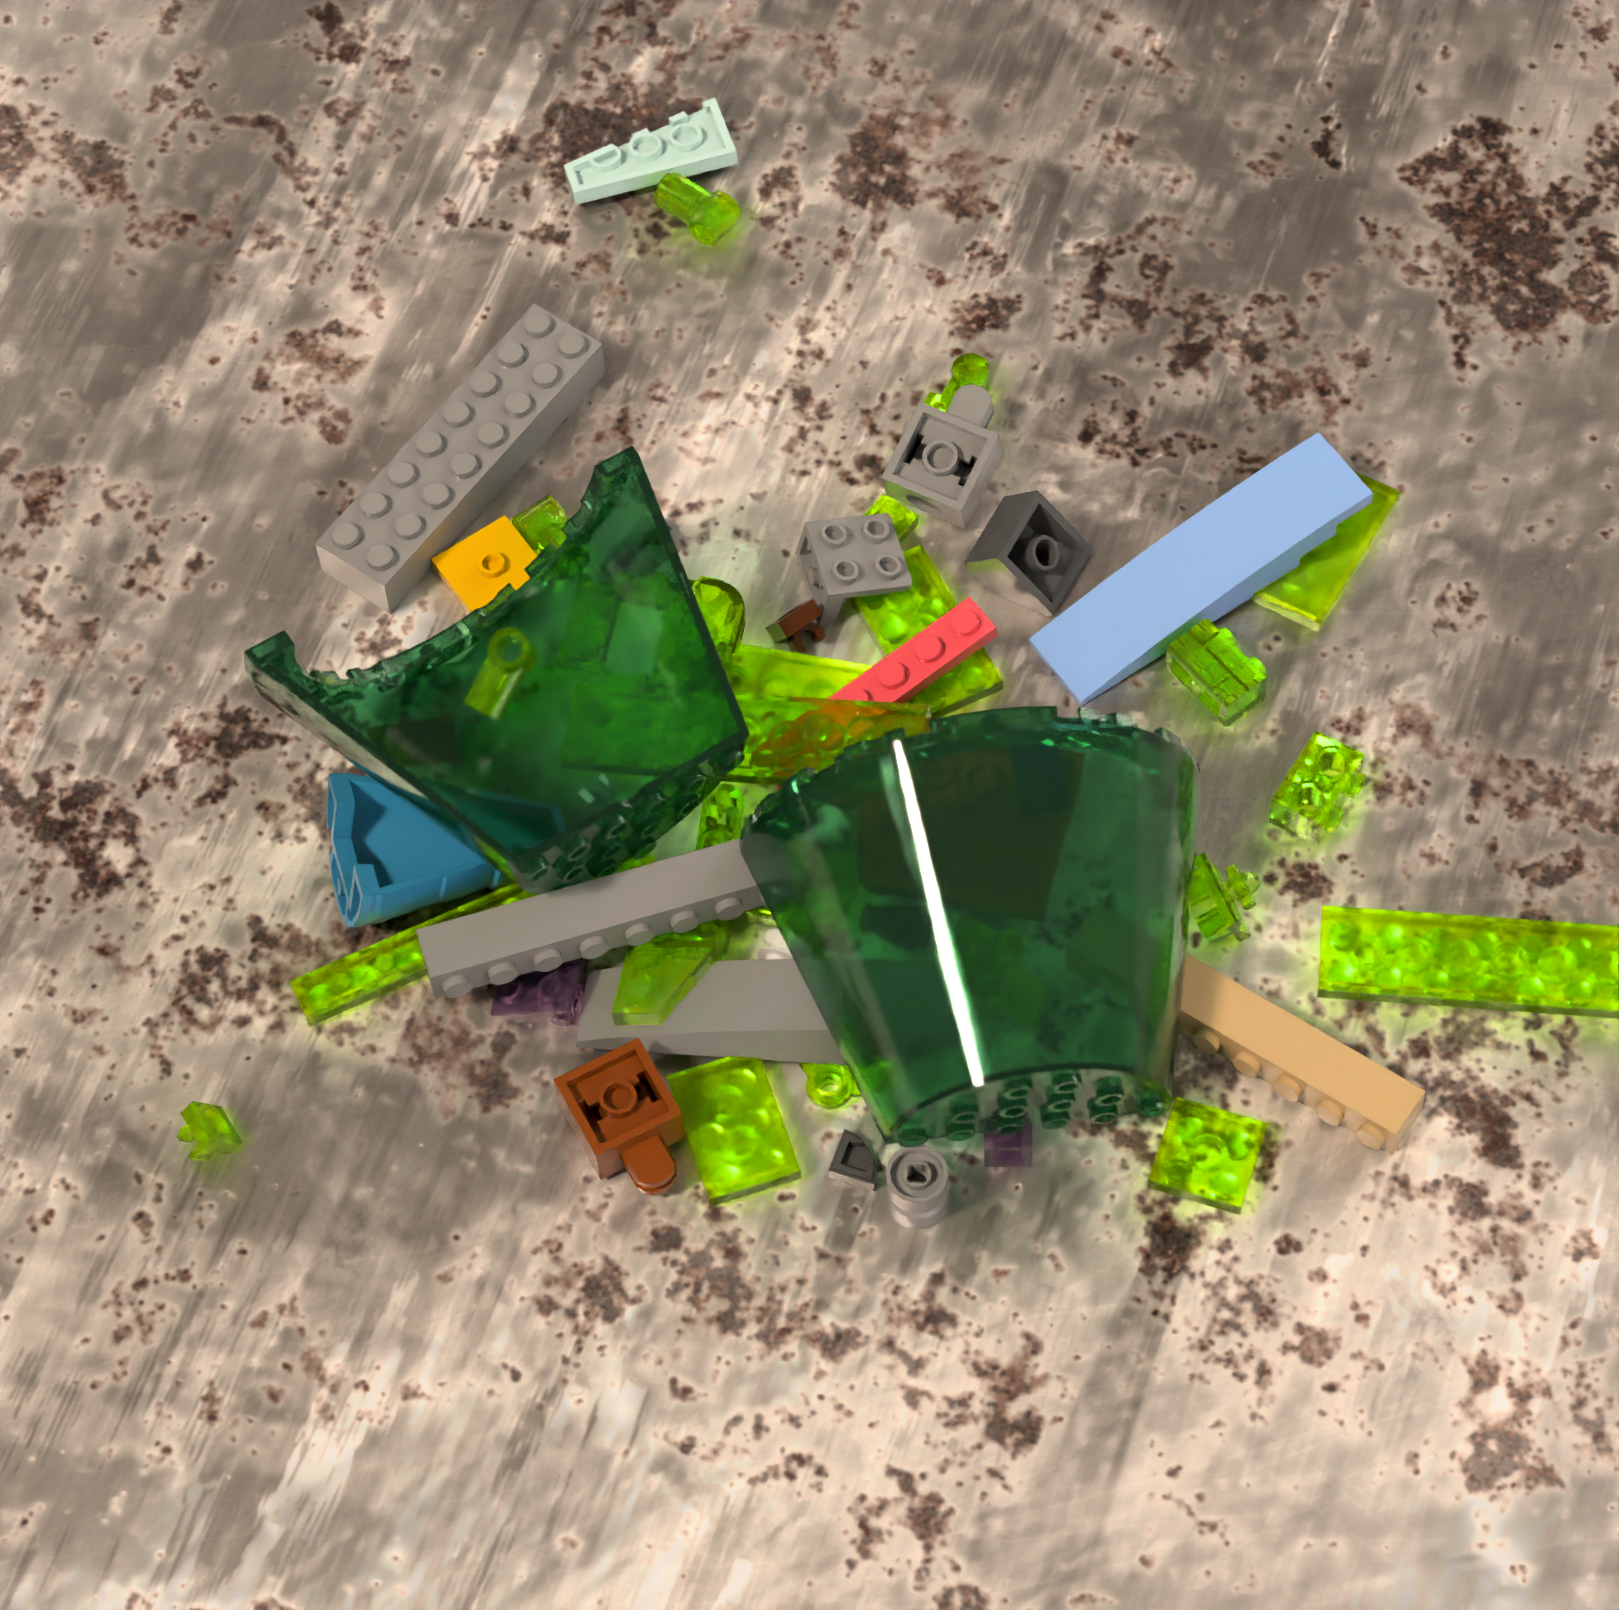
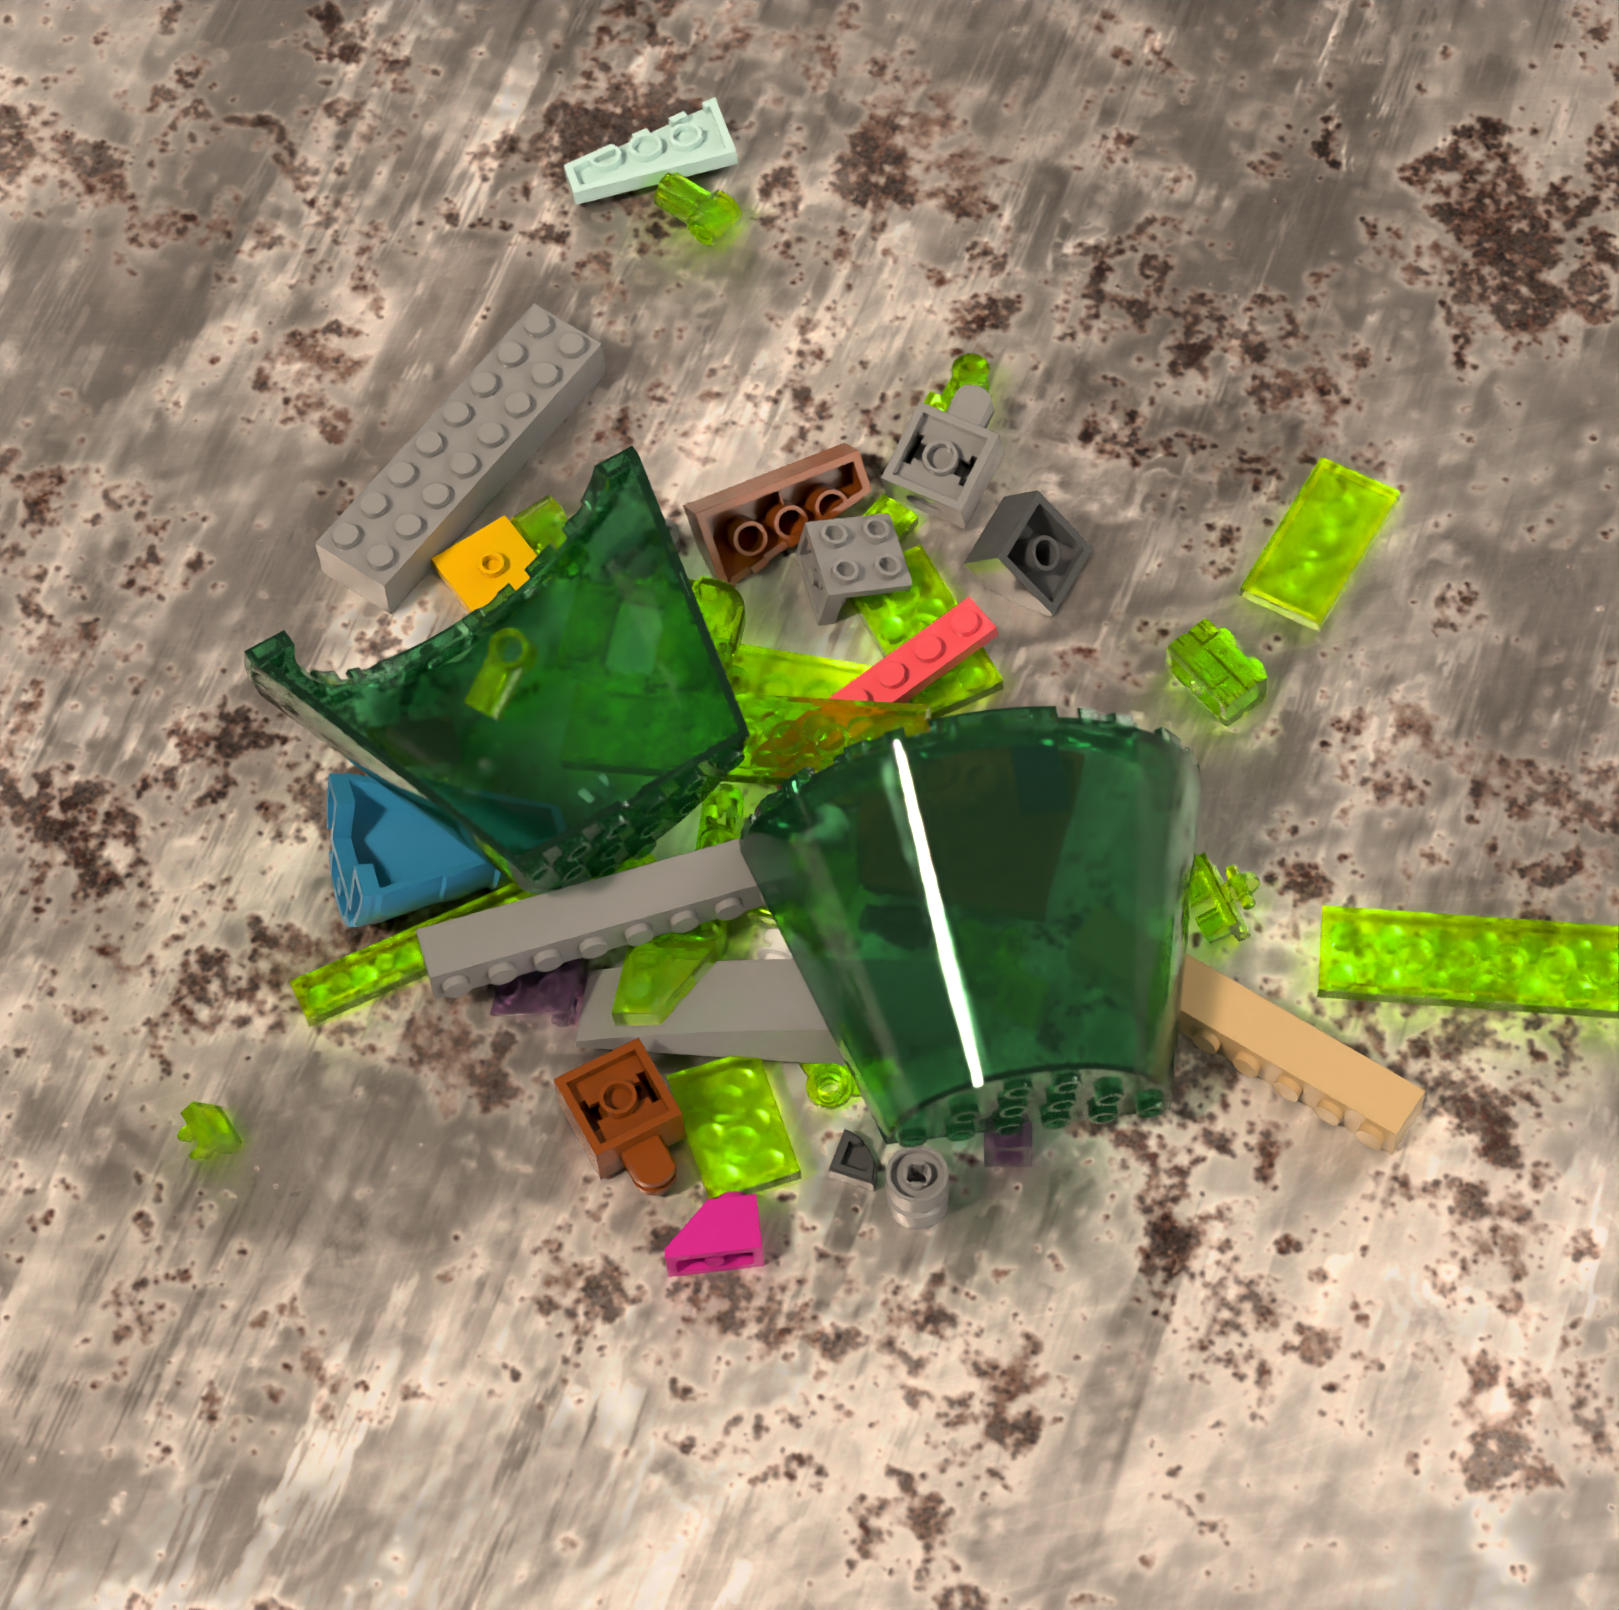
reddish brown tile [765,599,825,655] -> none
light blue slope [1029,432,1373,706] -> none
clear neon green plate [1147,1096,1268,1215] -> none
clear neon green brick [1269,730,1367,846] -> none
none -> dark pink slope [664,1191,764,1277]
none -> dark orange wedge [683,443,872,596]

